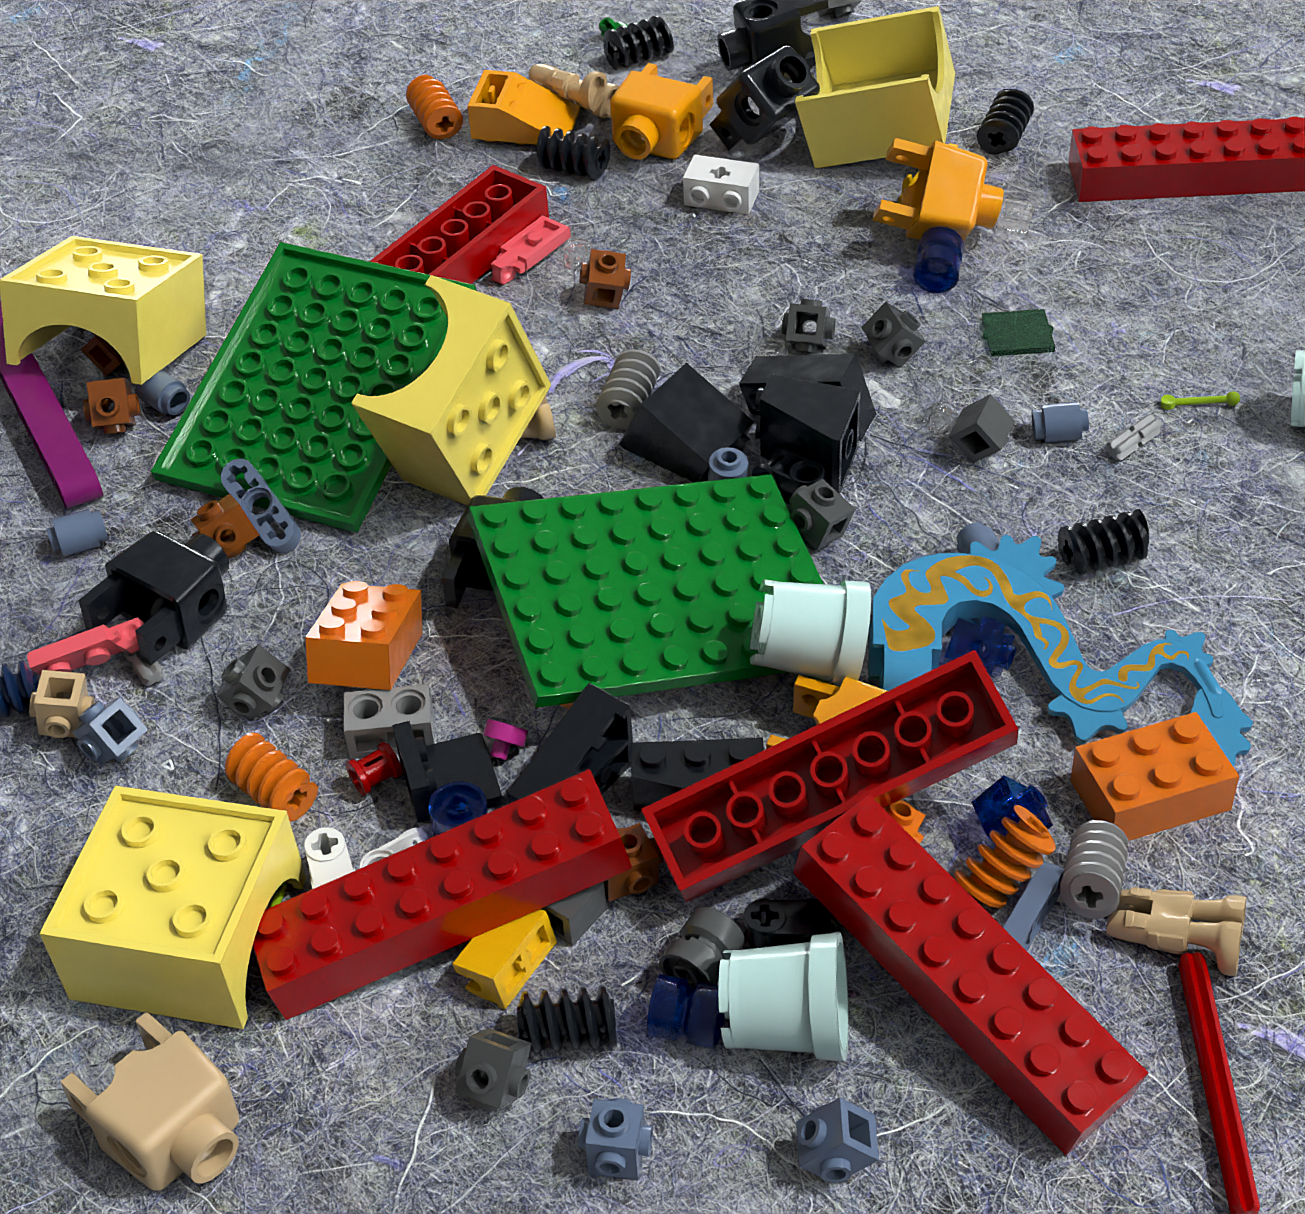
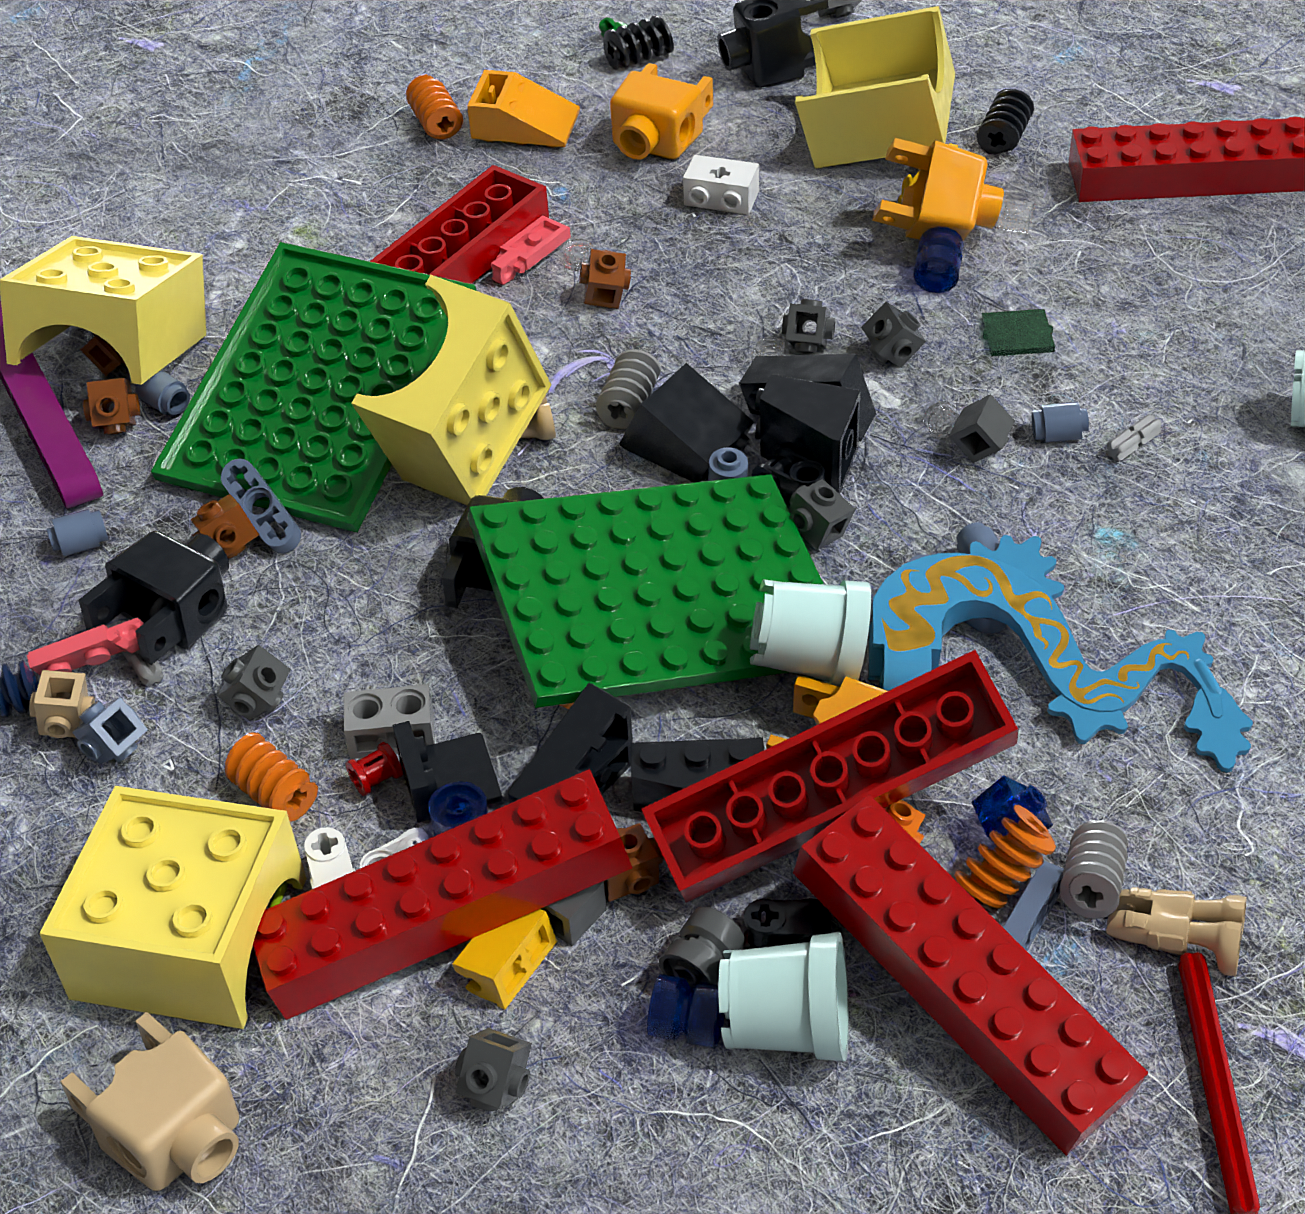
orange brick [305,581,423,690] -> none
dark pink tile [482,718,528,760] -> none
black piece [517,985,617,1053] -> none
tan piece [529,64,619,119] -> none
black piece [537,125,611,179] -> none
sand blue brick [578,1098,653,1180] -> none
black piece [709,45,820,151] -> none
sand blue brick [796,1098,879,1184] -> none
clear blue brick [944,616,1016,675] -> none
black piece [1058,509,1149,574] -> none
orange brick [1070,712,1239,841] -> none
lime hinge [1160,391,1241,410] -> none

